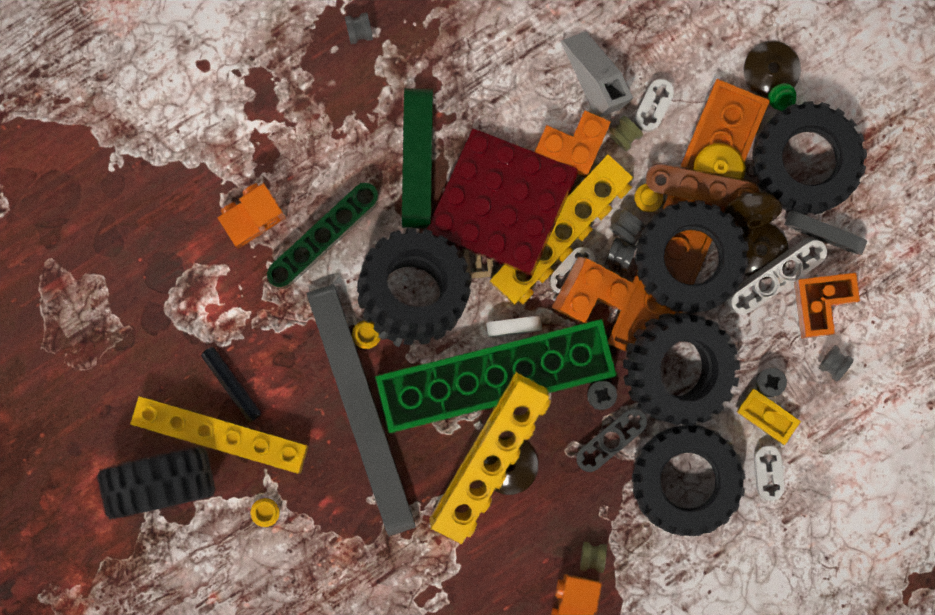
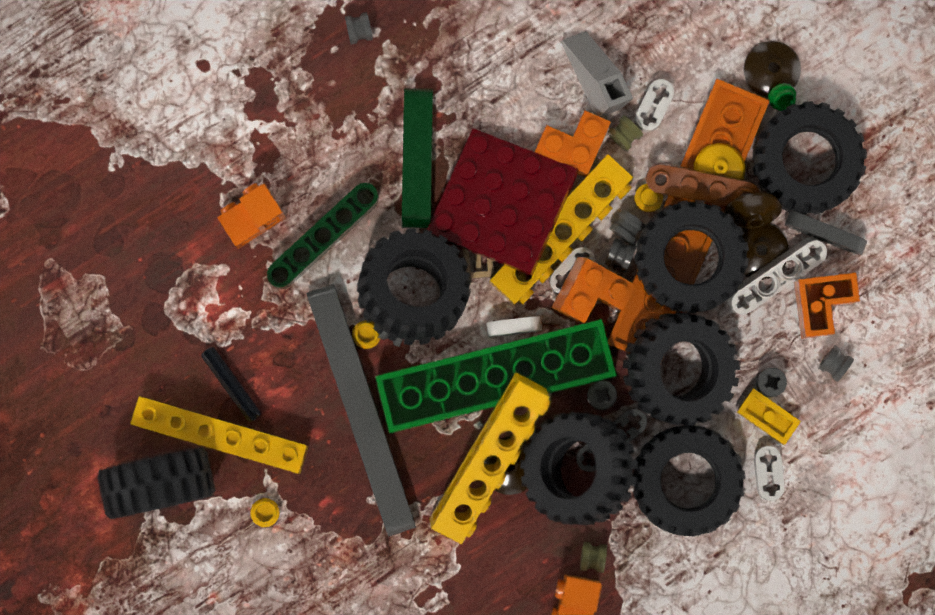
none -> black tyre [520,412,638,525]

